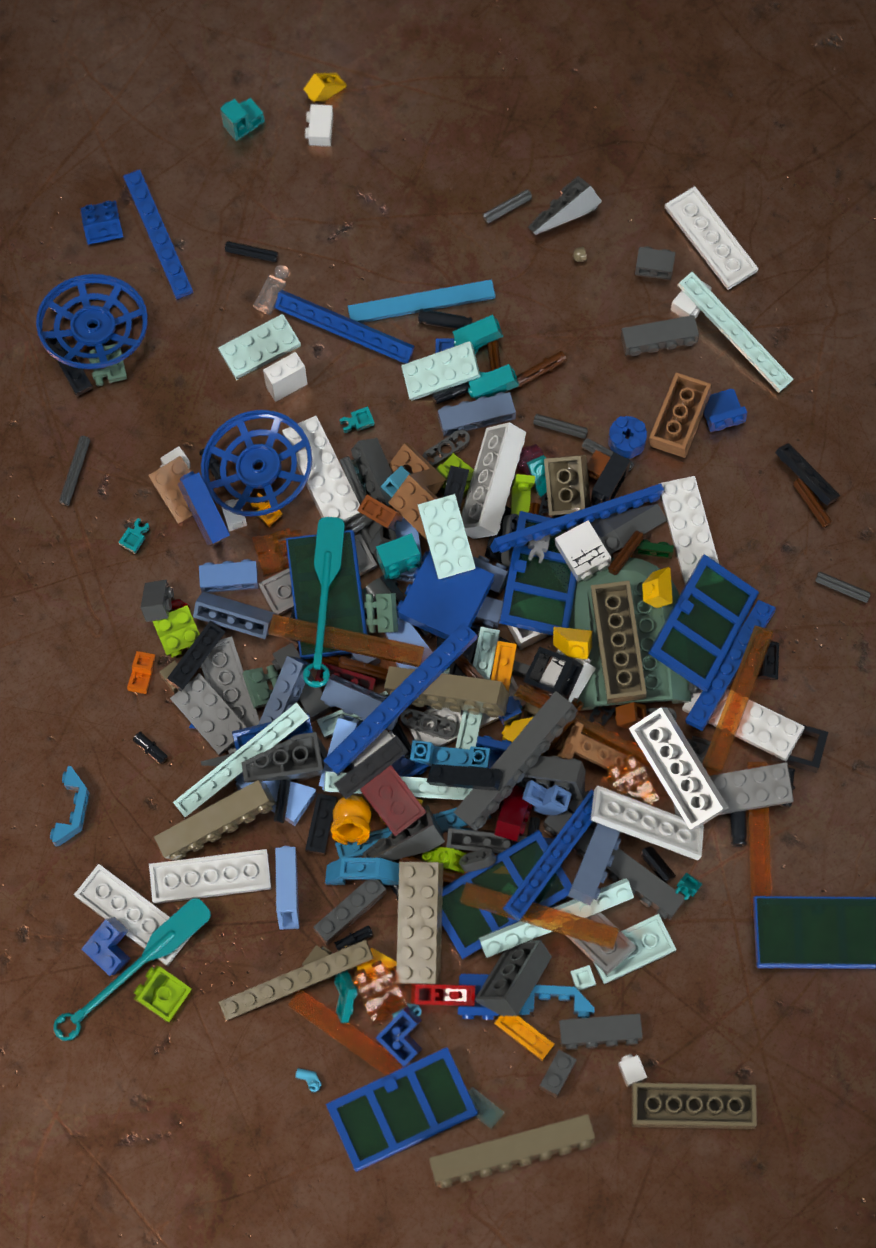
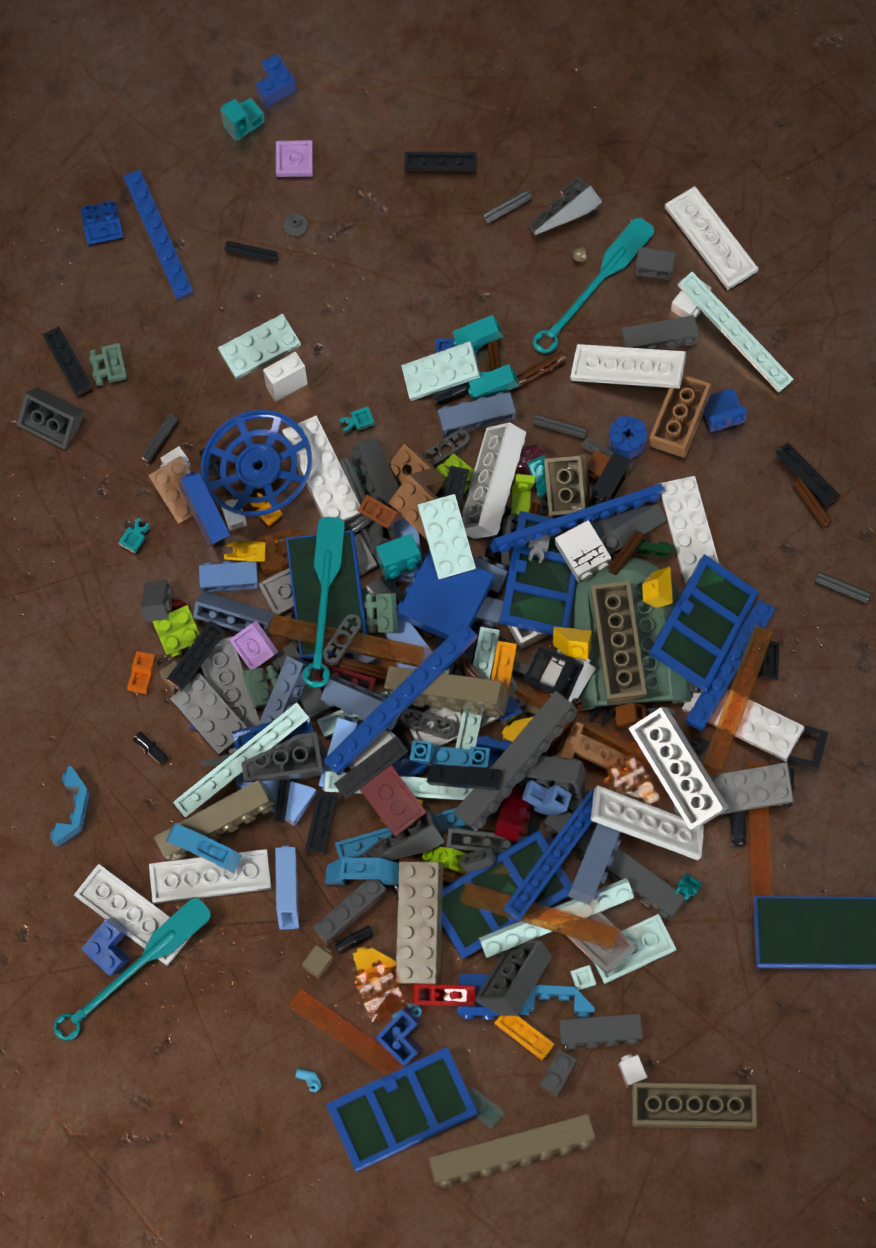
blue dish [36,274,148,369] -> none
dark grey axle [59,436,90,506] -> none
lime plate [134,966,192,1022] -> none
dark tan plate [219,940,374,1021] -> none
clear plate [253,265,289,315] -> none
blue plate [275,290,415,364] -> none
yellow slope [304,73,347,102] -> none
white brick [305,105,333,146] -> none
light orange tile [331,795,372,845] -> none
teal plate [334,970,357,1023] -> none
dark azure tile [348,279,495,323] -> none
medium azure brick [381,466,410,497] -> none
black axle [418,309,473,330] -> none
black slope [640,846,676,883] -> none
none -> dark grey slope [17,387,84,450]
none -> dark grey axle [141,413,178,462]
none -> dark azure slope [166,823,242,874]
none -> yellow hinge [224,541,266,562]
none -> lavender plate [229,620,278,669]
none -> blue brick [255,54,296,108]
none -> lavender plate [276,140,313,177]
none -> dark grey piece [283,213,308,237]
none -> dark grey beam [323,614,361,665]
none -> black plate [404,152,477,172]
none -> teal piece [533,218,654,354]
none -> white plate [570,344,686,388]

